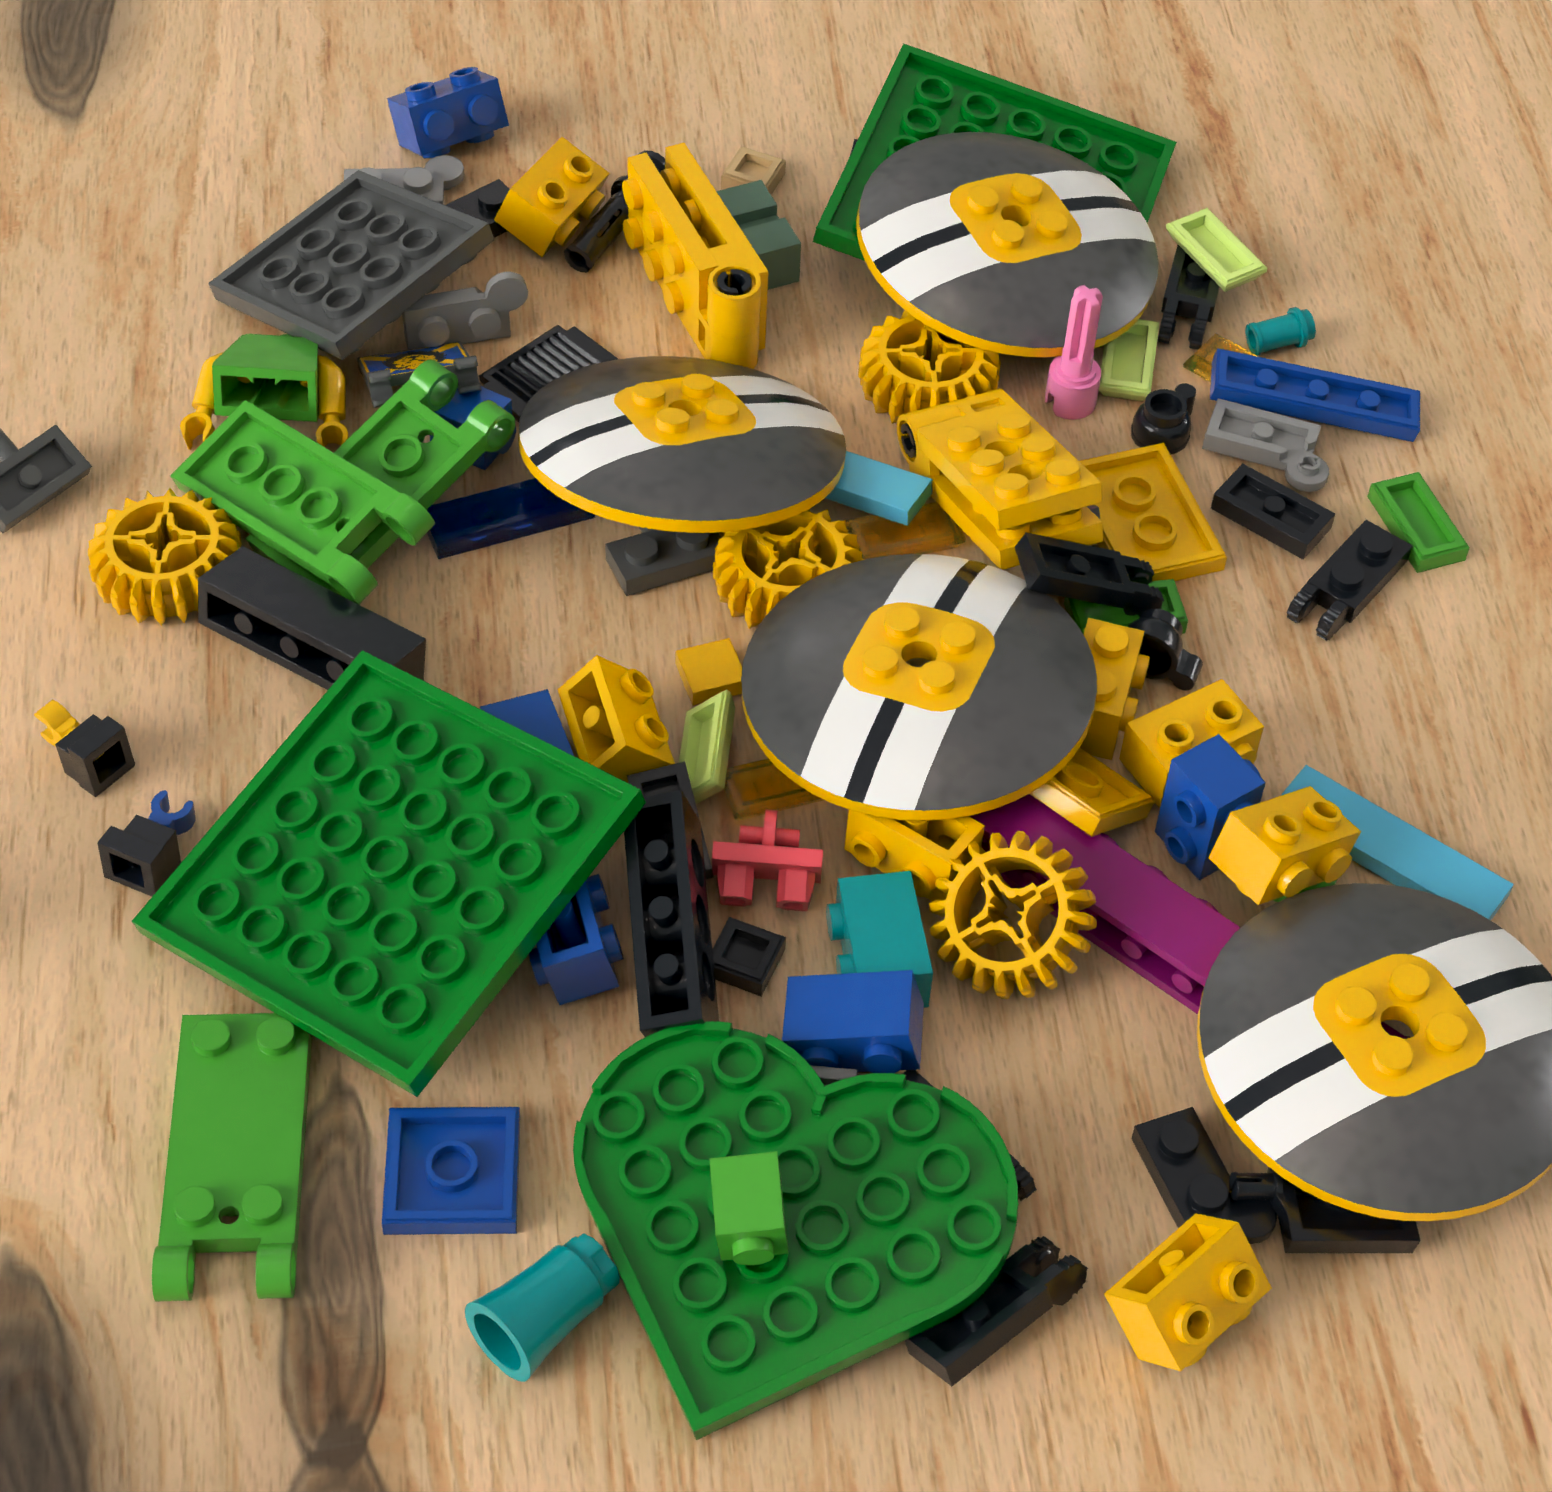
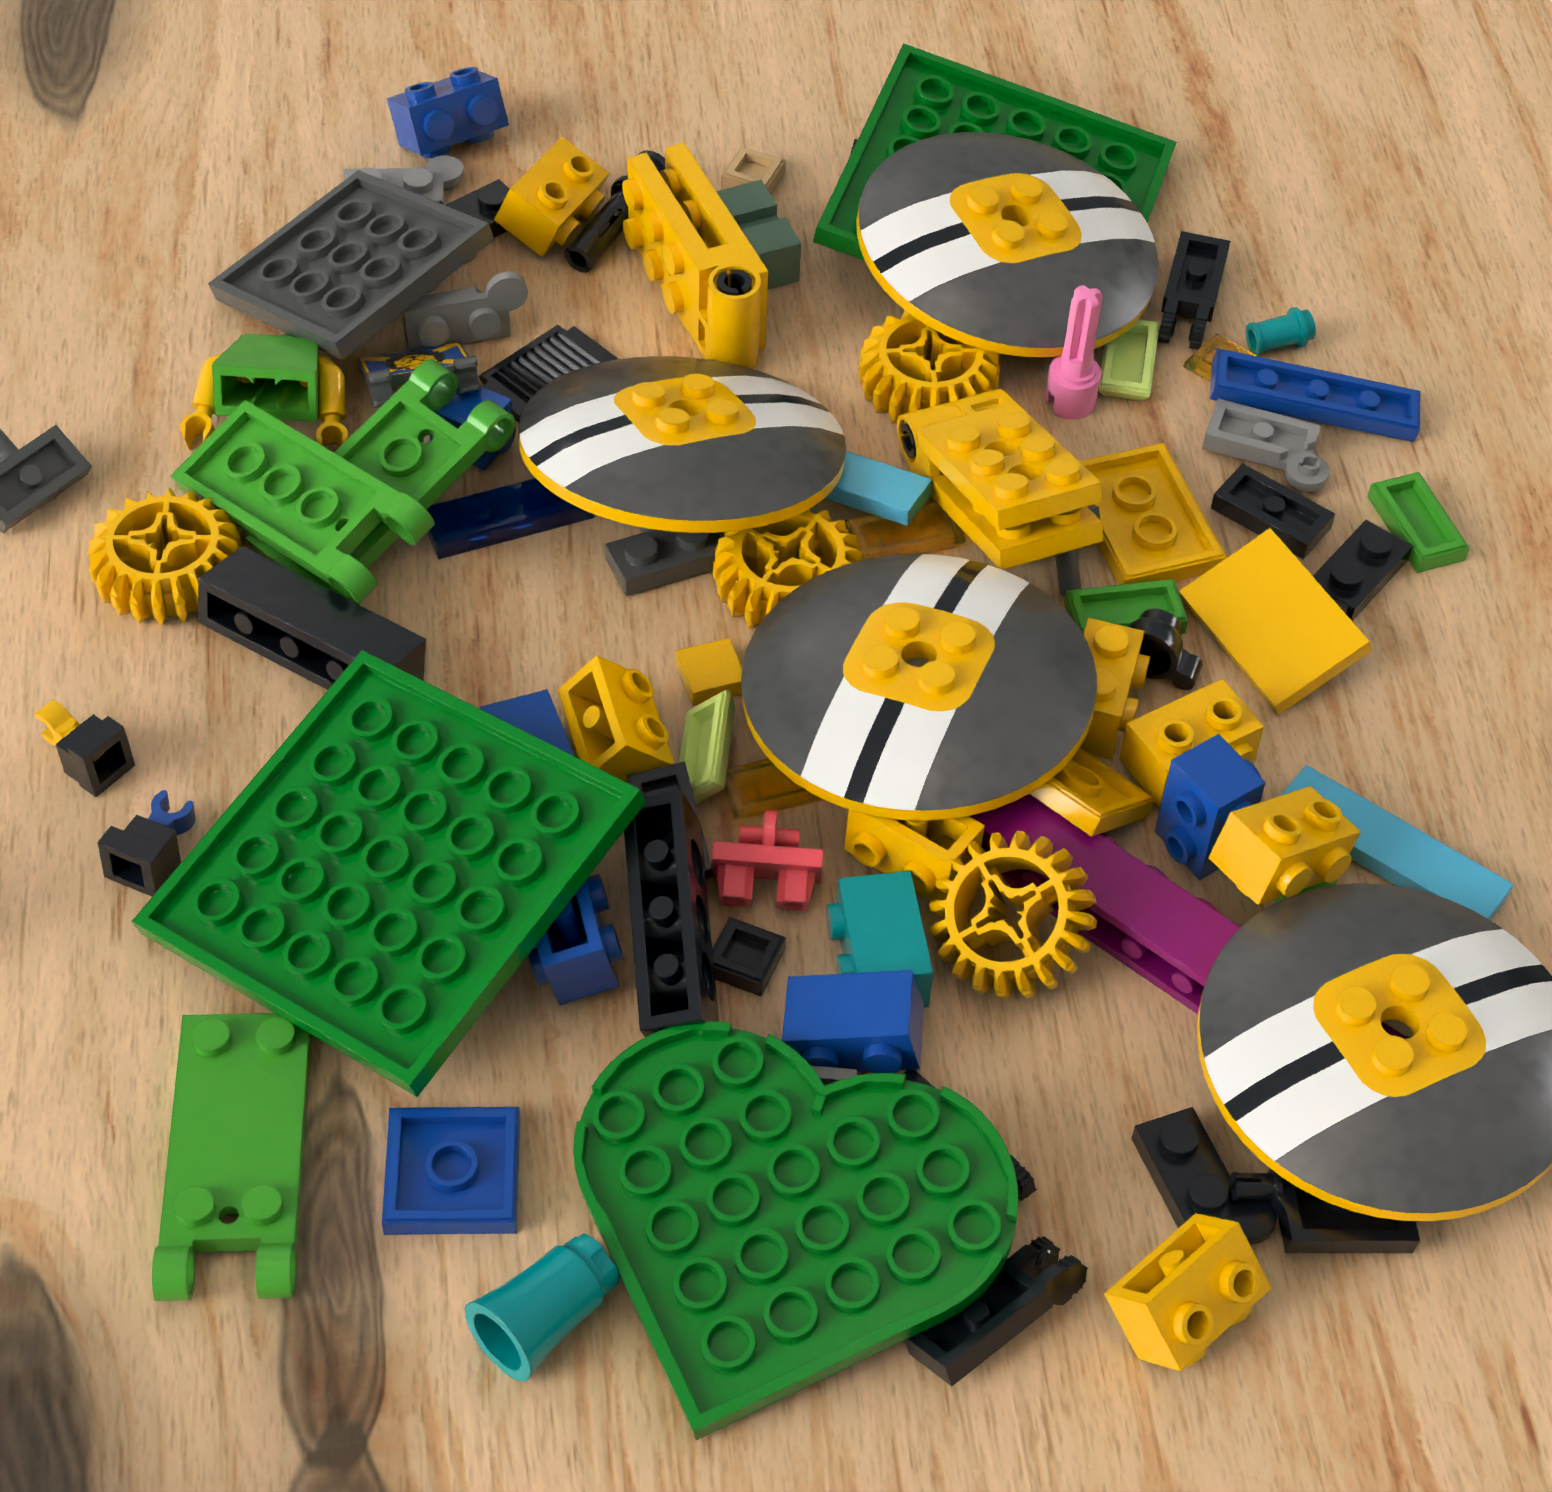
bright green brick [709,1151,789,1265] -> none
black hinge [1014,532,1164,617] -> none
black piece [1131,383,1196,455] -> none
yellowish green tile [1166,208,1268,292] -> none
none -> yellow tile [1179,528,1372,715]

